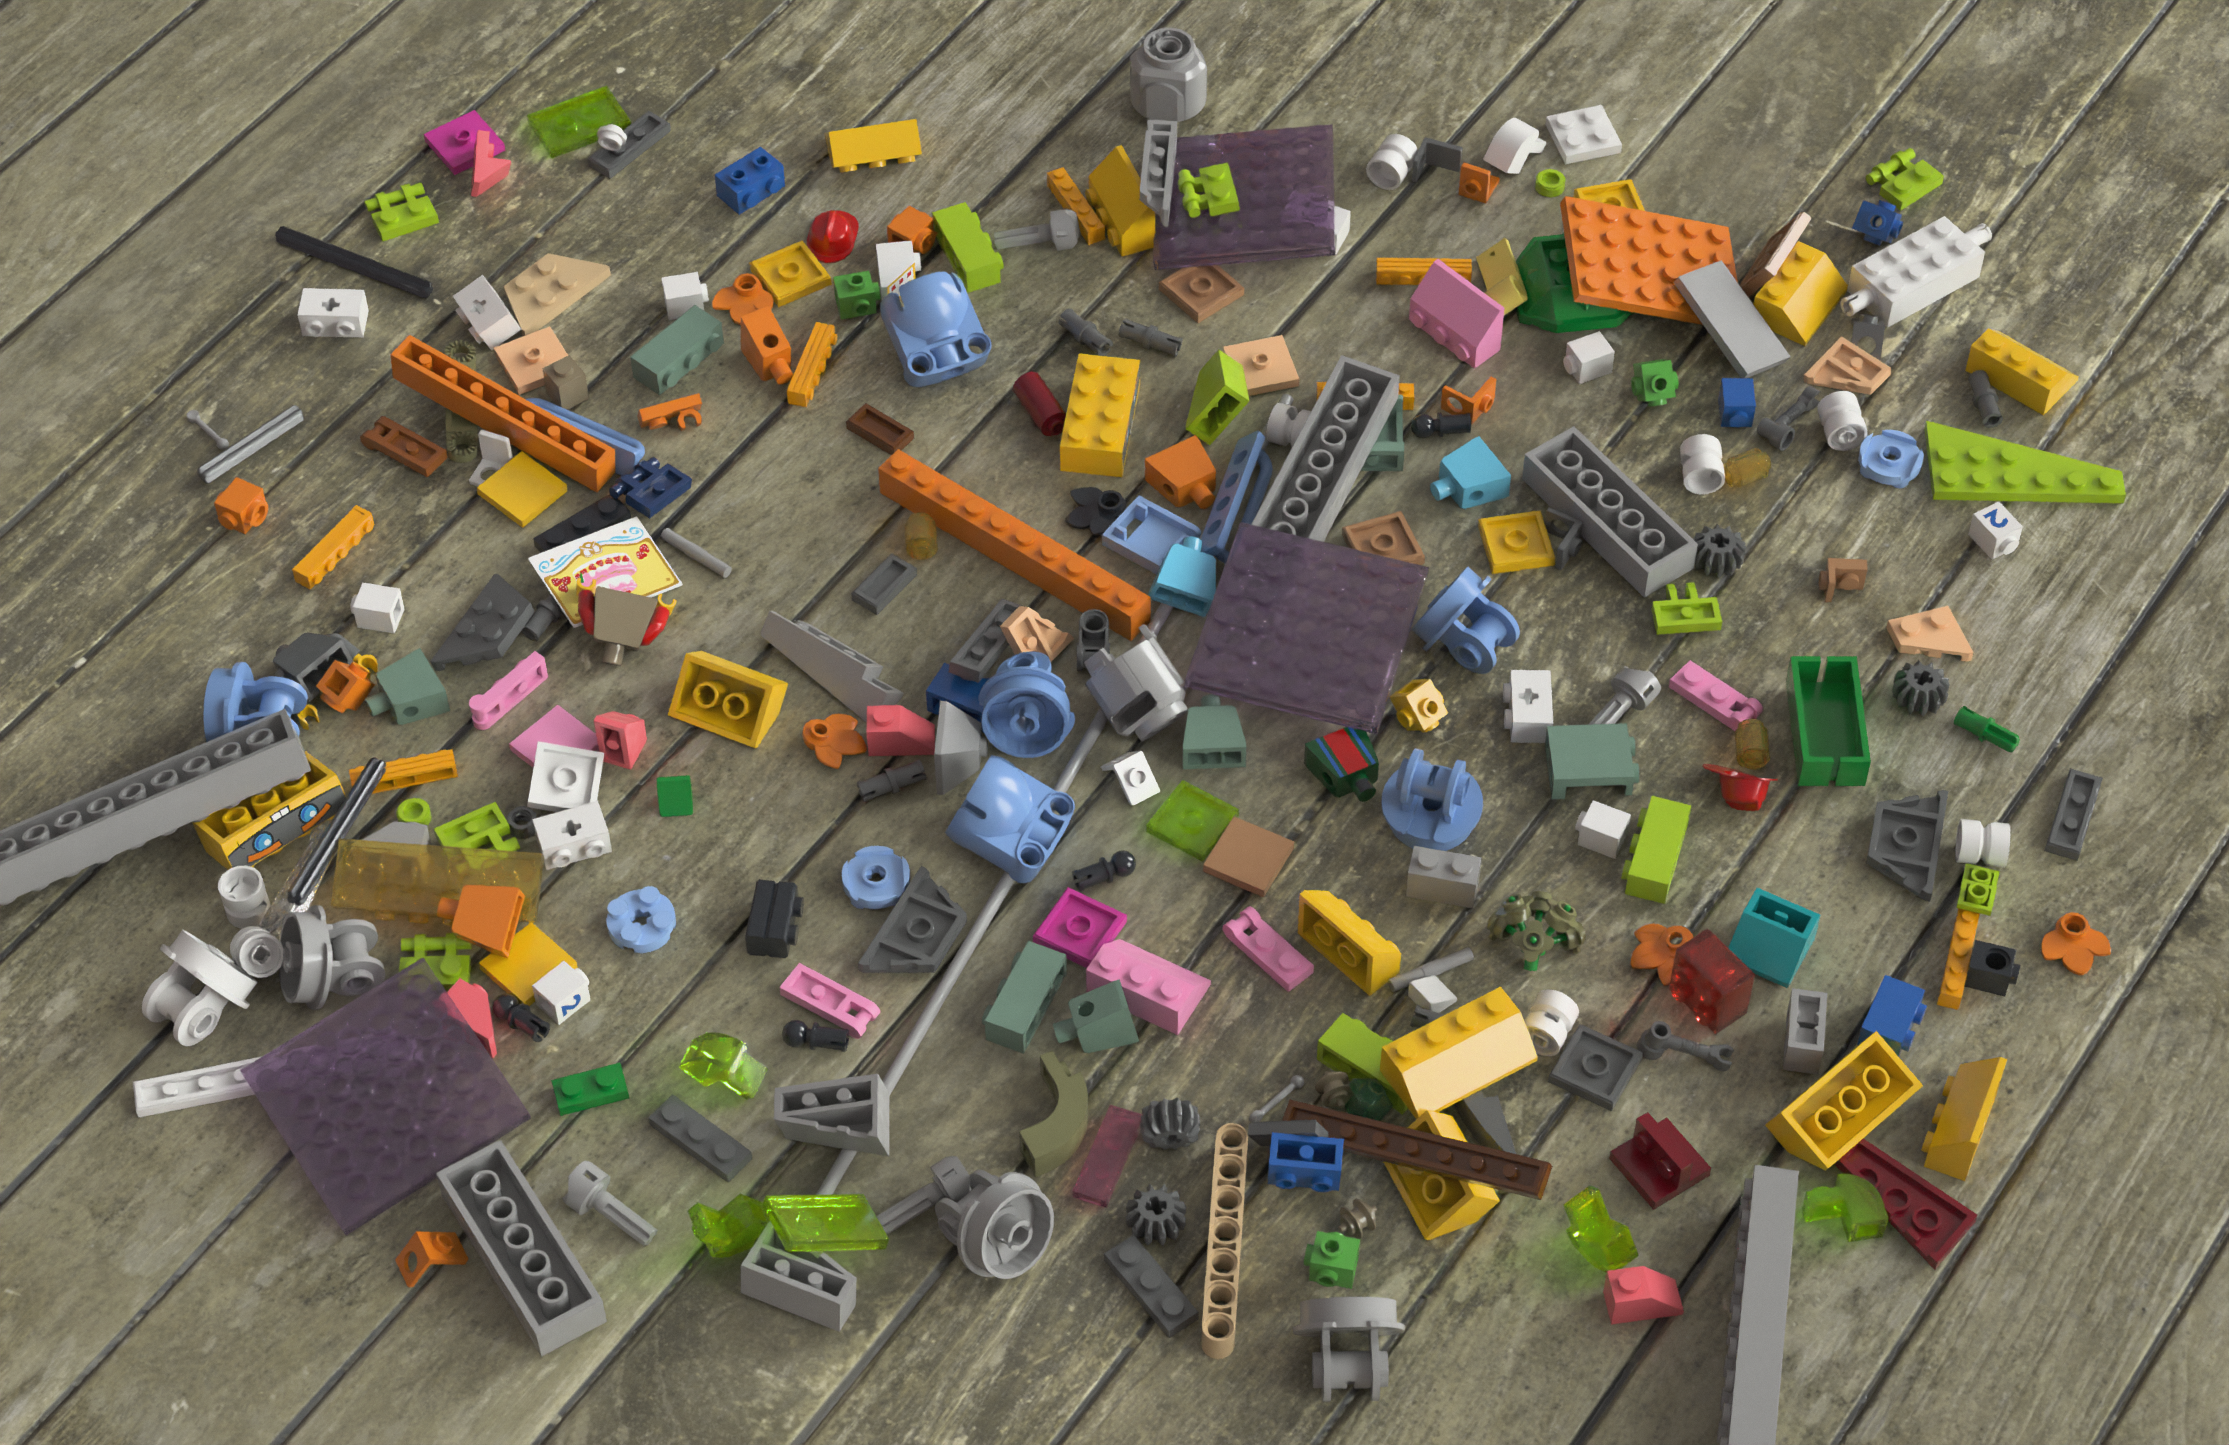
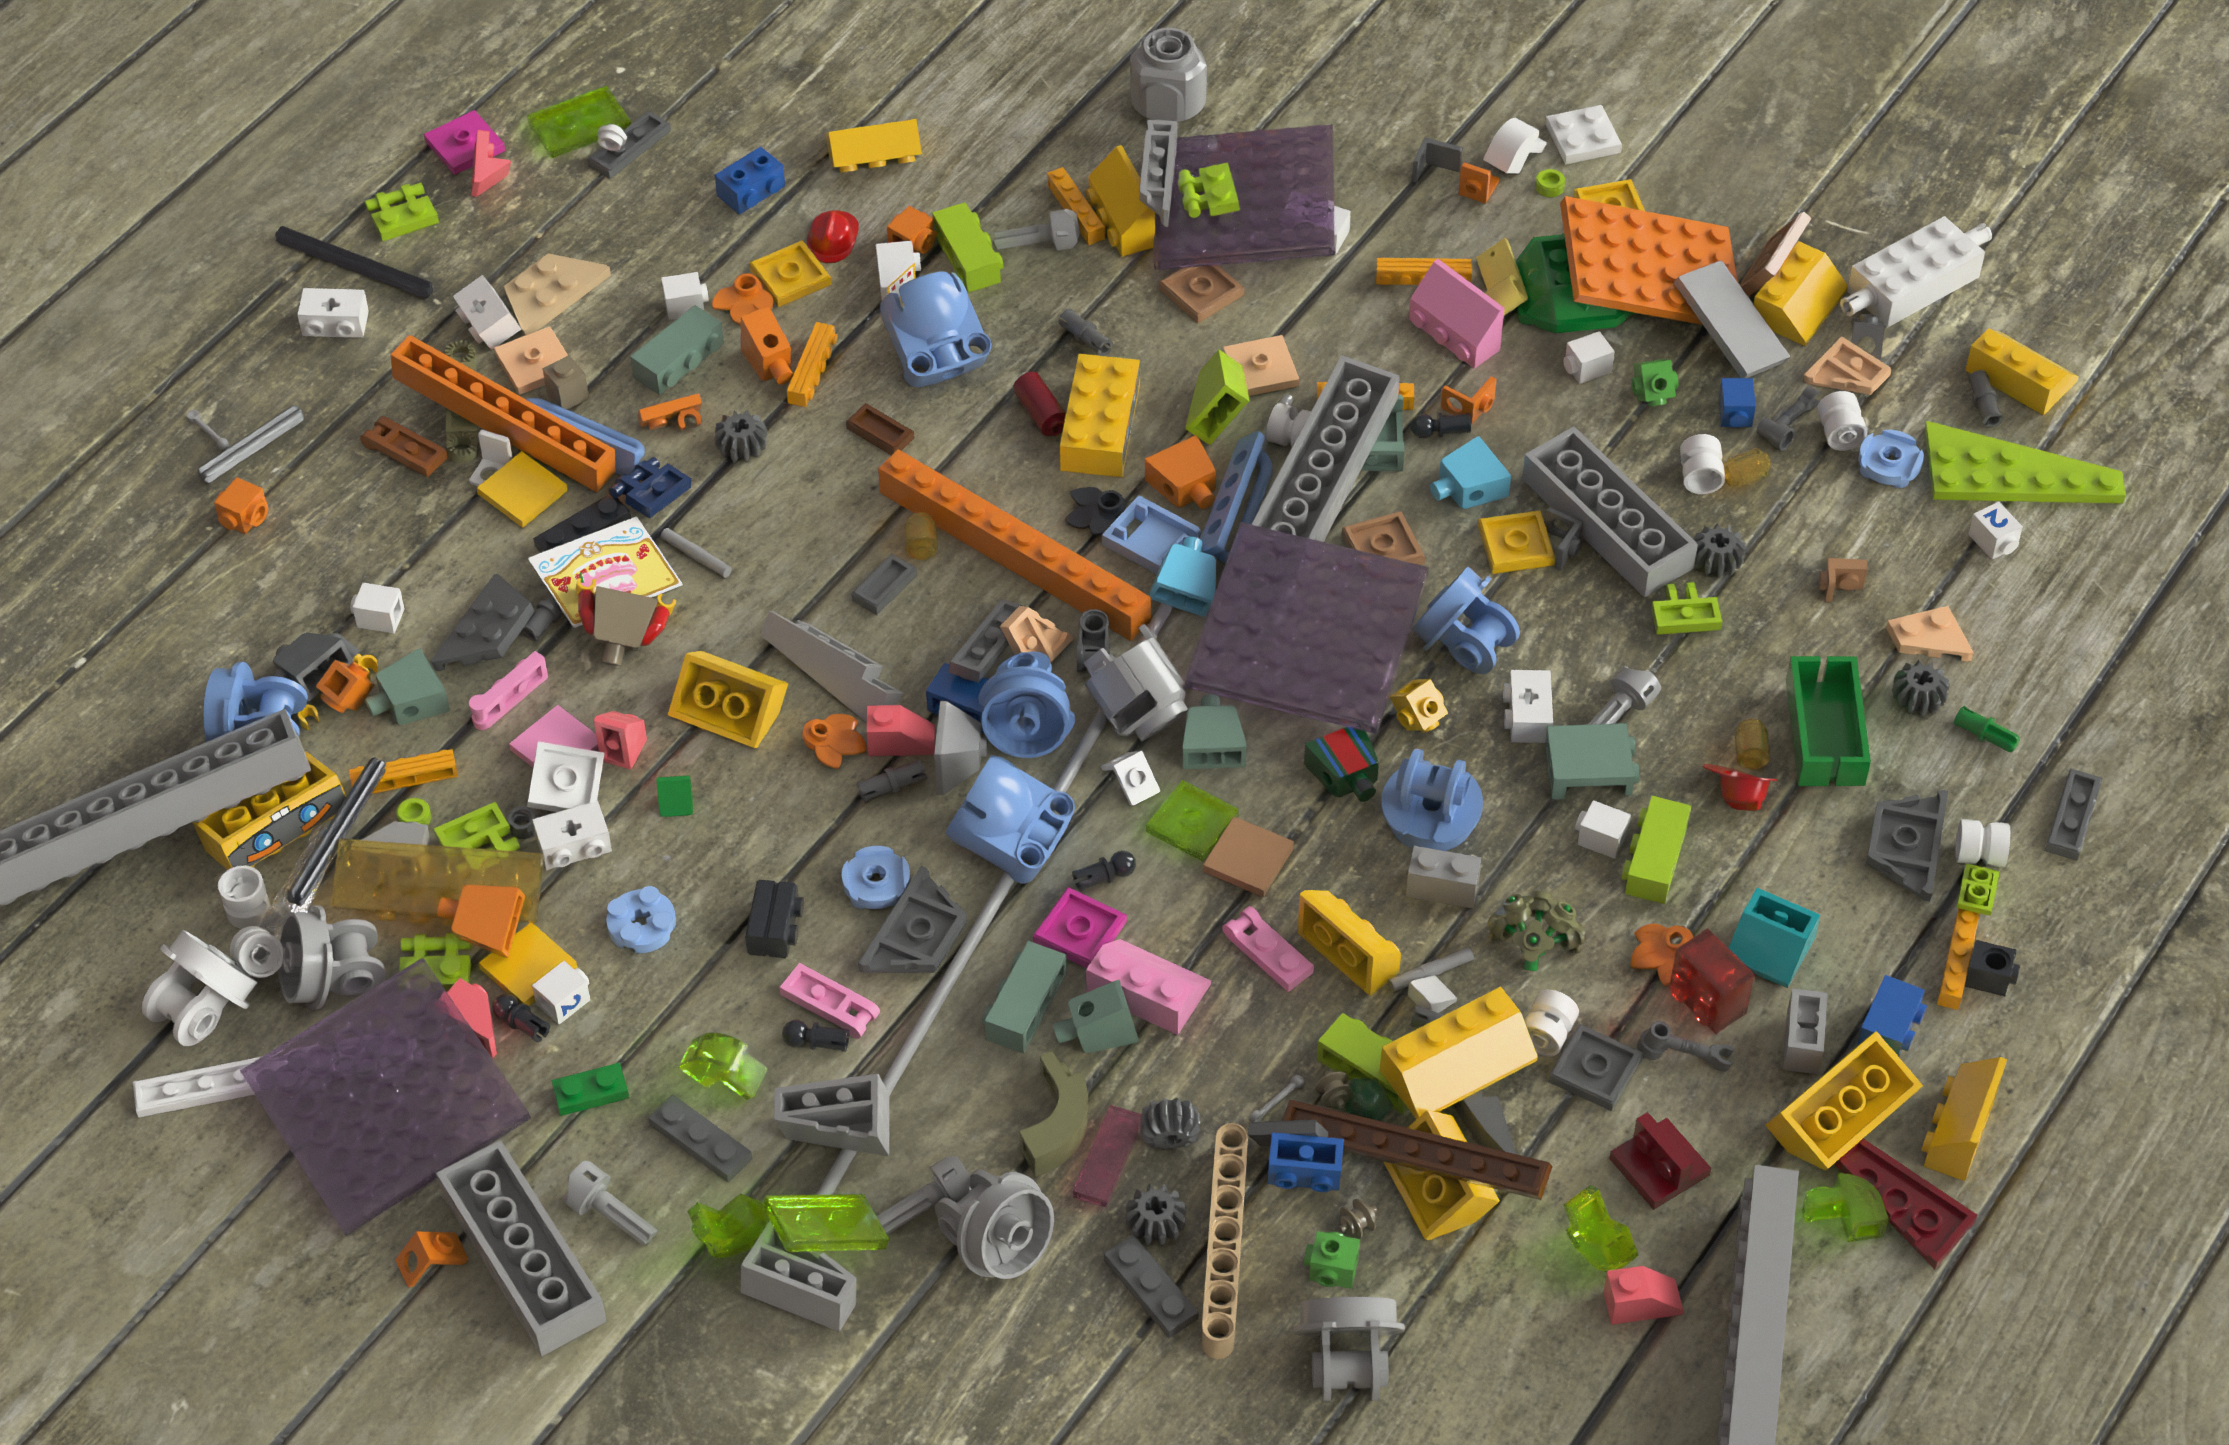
light orange piece [292,505,374,589] -> none
bright green brick [833,271,881,320] -> none
dark grey pin [1118,318,1183,357] -> none
white wheel [1366,134,1418,190] -> none
bright pink plate [1669,660,1763,733] -> none
blue brick [1852,200,1903,245] -> none
lime plate [1865,148,1944,211] -> none
orange plate [2041,912,2111,975] -> none
none -> dark grey gear [714,410,767,463]

